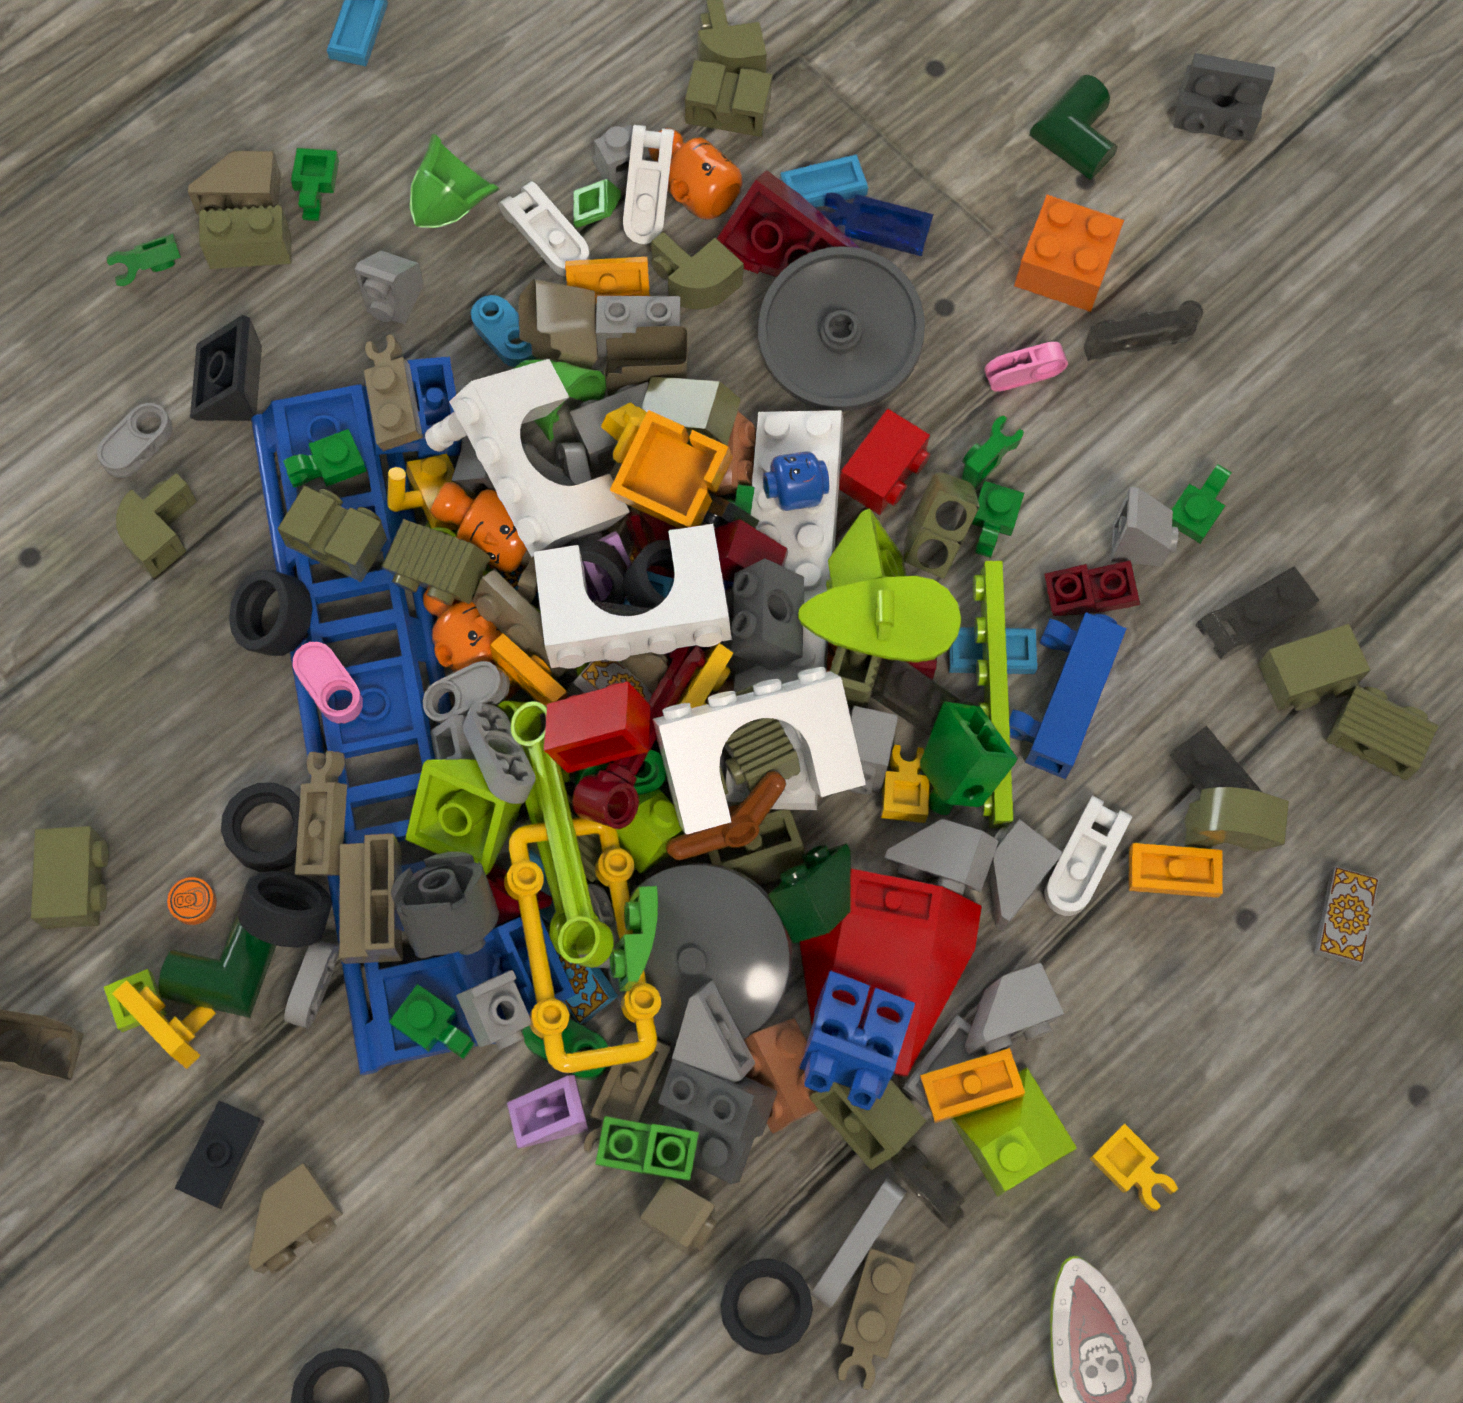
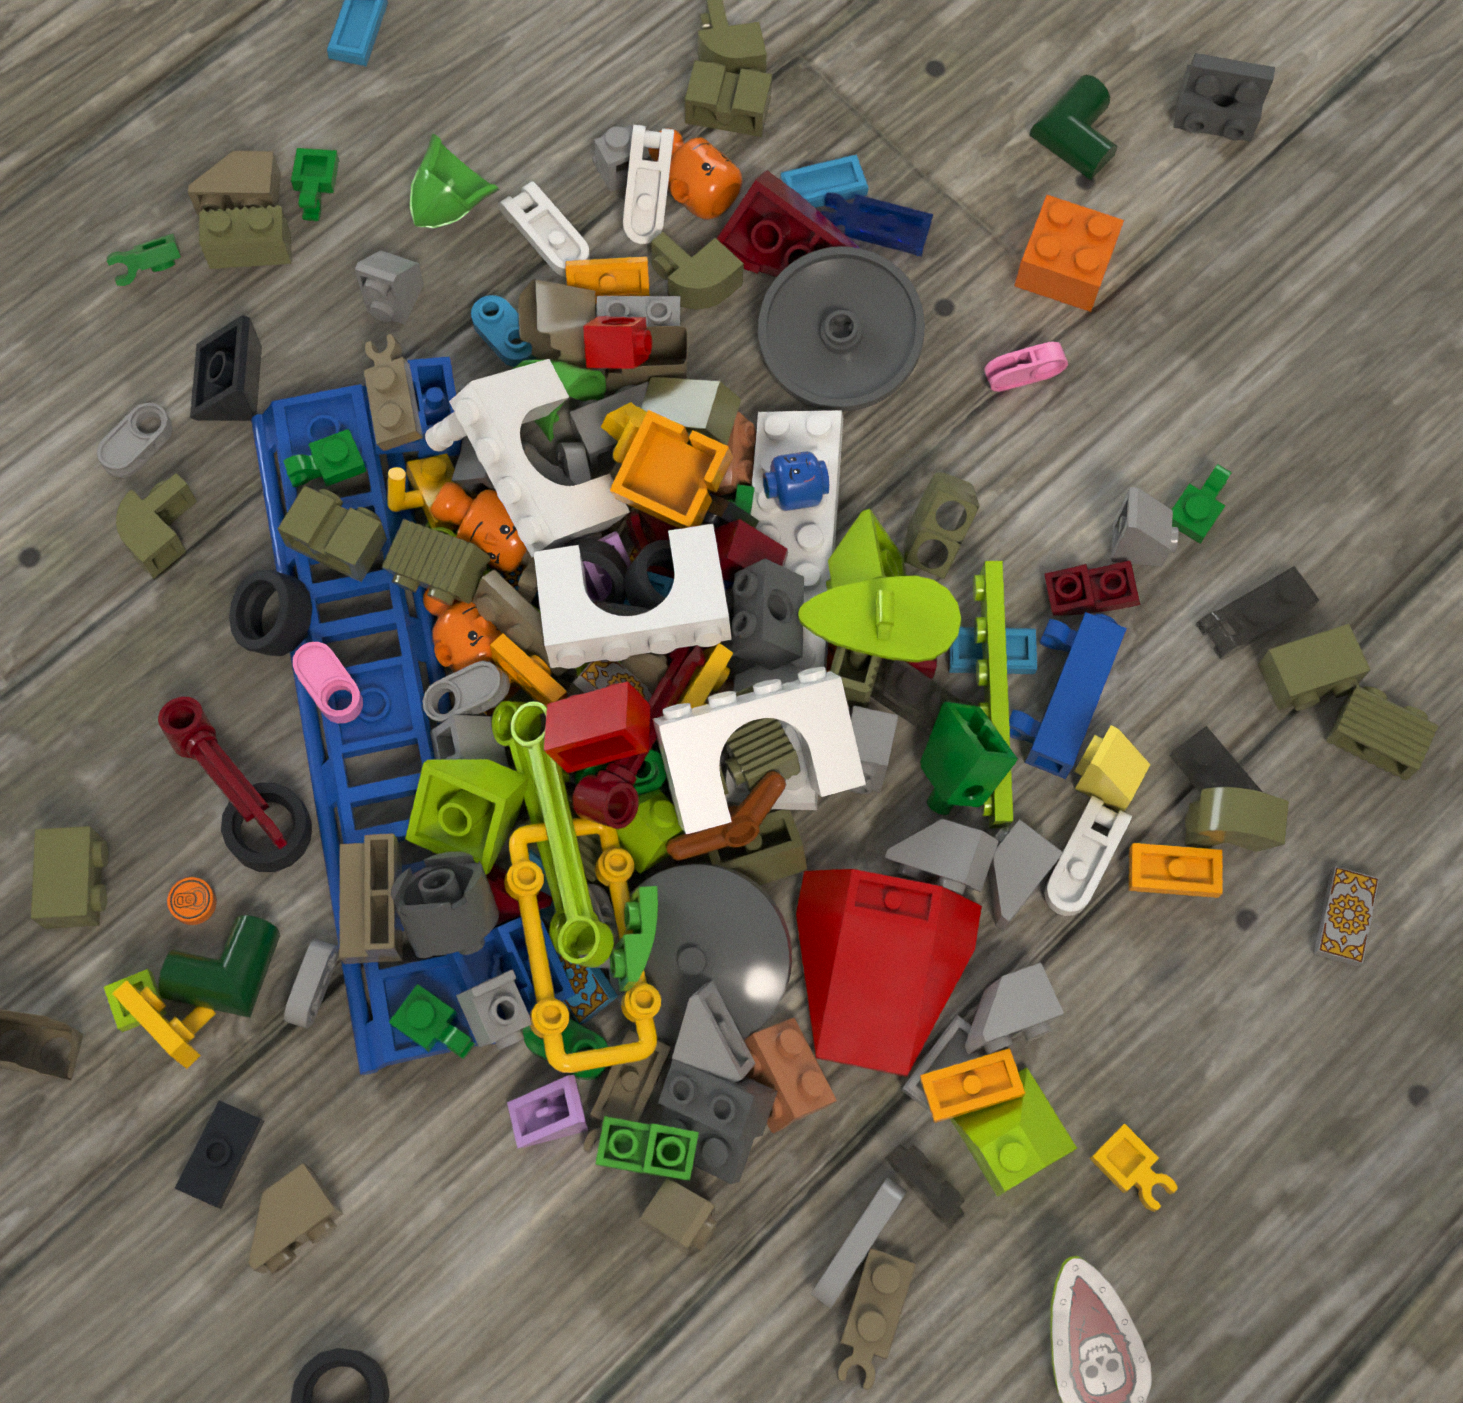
black tyre [238,871,332,948] -> none
dark tan plate [295,751,347,876] -> none
light grey beam [462,703,536,804] -> none
bright green slope [573,179,621,228] -> none
black tyre [720,1258,813,1355] -> none
dark green slope [768,843,851,944] -> none
blue hips [799,971,915,1110] -> none
olive brick [809,1079,926,1170] -> none
red brick [839,409,930,515] -> none
yellow plate [881,745,930,823] -> none
green plate [961,415,1024,489] -> none
green plate [972,481,1025,558] -> none
clear smoke plate [1083,300,1203,361] -> none
none -> dark red piece [158,697,287,849]
none -> red brick [583,316,652,369]
none -> light yellow slope [1074,725,1150,812]

